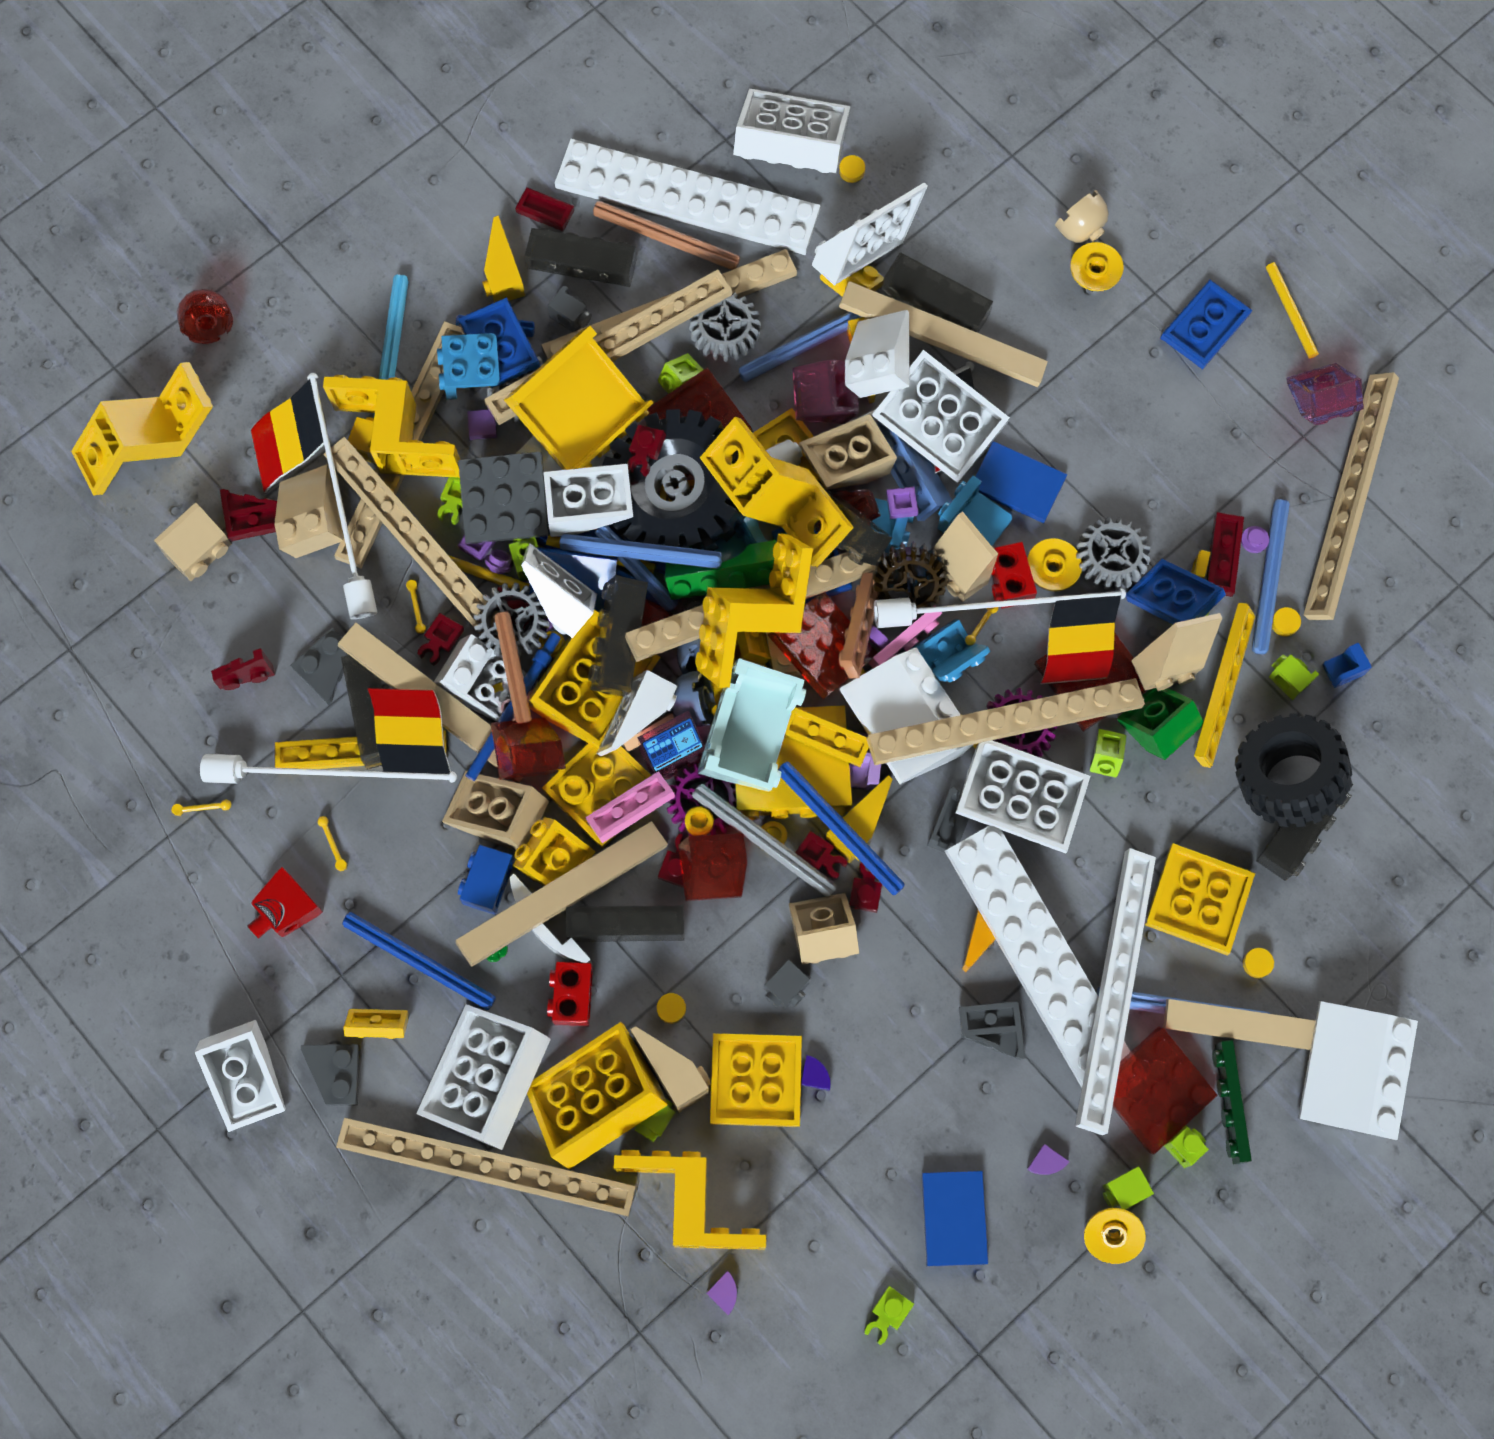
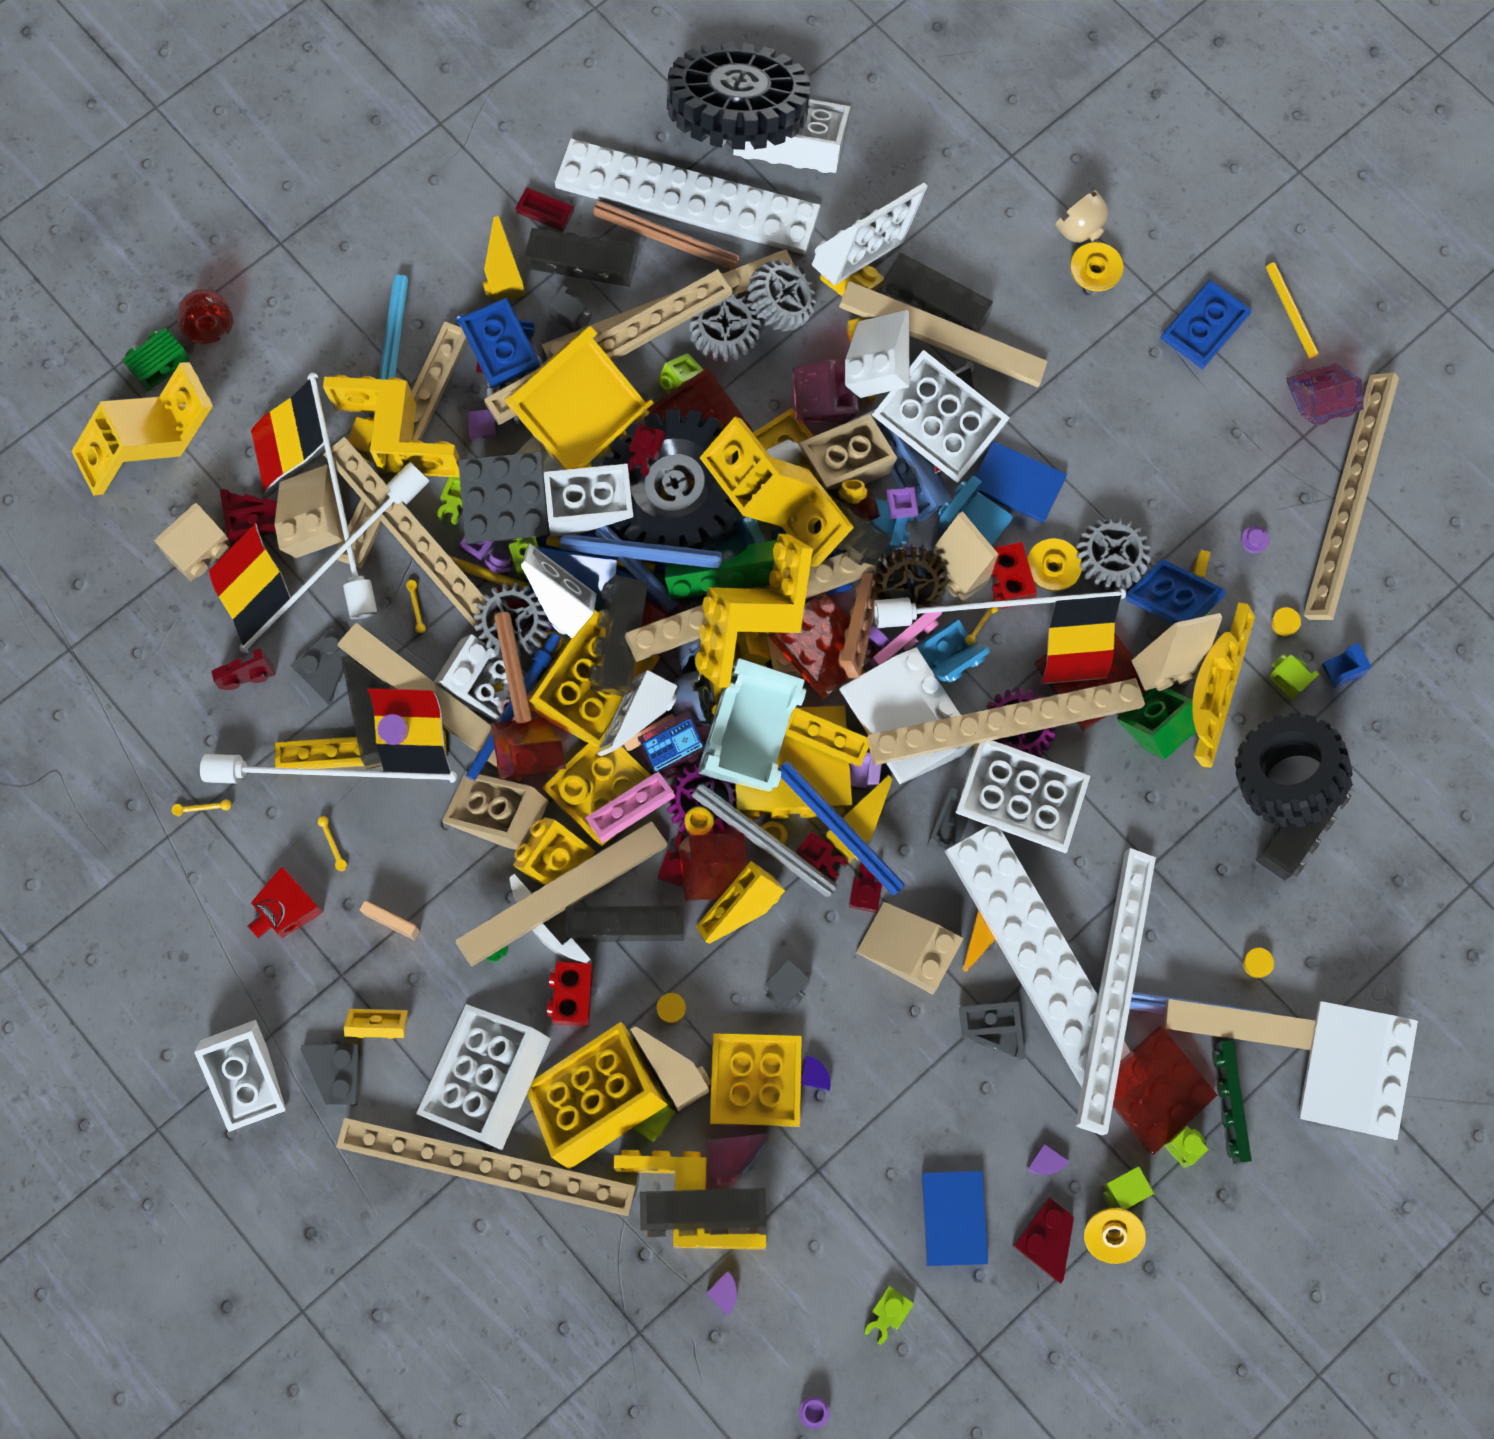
blue axle [342,912,496,1010] -> none
dark red plate [417,613,464,666] -> none
dark azure bracket [437,333,500,400] -> none
blue brick [458,845,515,915] -> none
medium blue axle [739,312,861,382] -> none
tan slope [789,893,859,965] -> none
yellow tile [839,155,865,183] -> none
lime bracket [1090,729,1127,777] -> none
yellow plate [1144,843,1255,956] -> none
dark red plate [1206,512,1244,597] -> none
medium blue axle [1252,499,1290,654] -> none
none -> green brick [122,327,190,391]
none -> flag [208,462,430,654]
none -> light nougat tile [360,901,420,941]
none -> medium lavender tile [377,714,408,745]
none -> clear smoke brick [640,1188,766,1237]
none -> black wheel [667,42,811,150]
none -> yellow slope [696,861,785,944]
none -> clear pink slope [706,1133,768,1187]
none -> light grey gear [746,259,817,332]
none -> medium lavender plate [799,1396,830,1429]
none -> yellow plate [839,479,867,504]
none -> tan slope [856,902,964,995]
none -> dark red wing [1013,1198,1074,1284]
none -> yellow slope [1192,632,1240,748]

